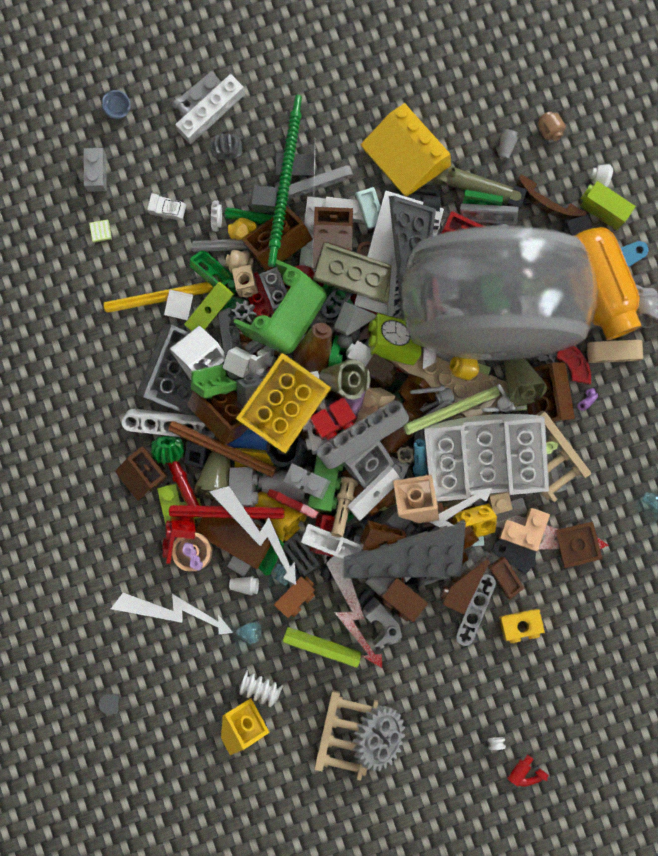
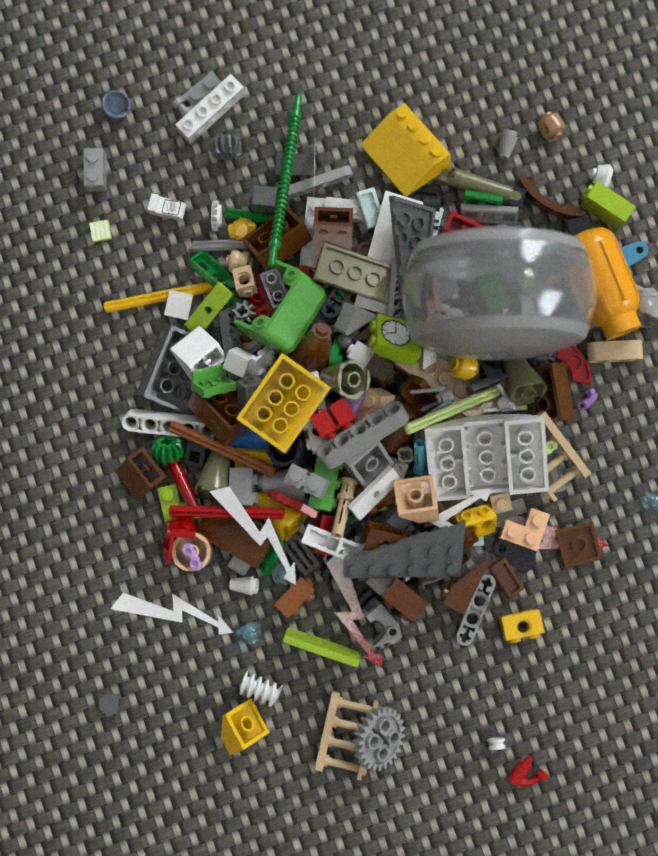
none -> black slope [466,363,508,395]

